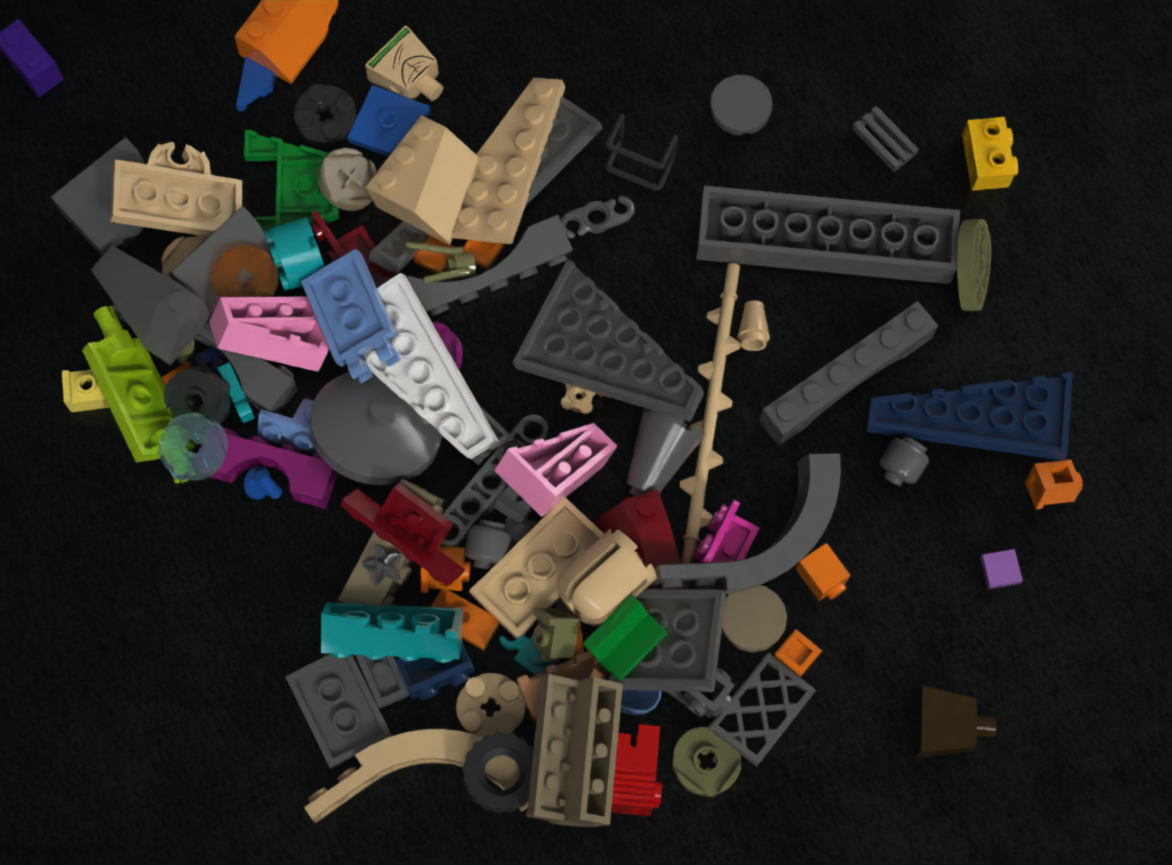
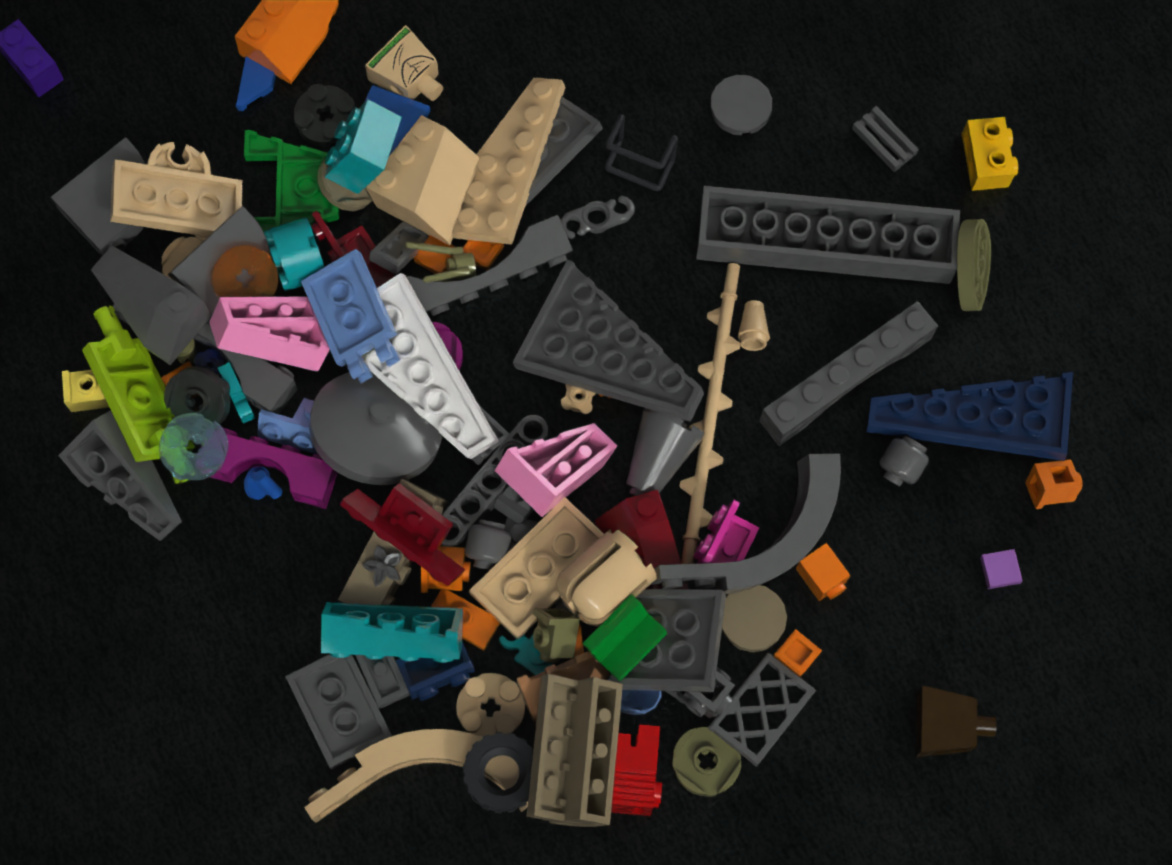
none -> dark grey wedge [58,410,182,541]
none -> teal brick [325,100,402,194]

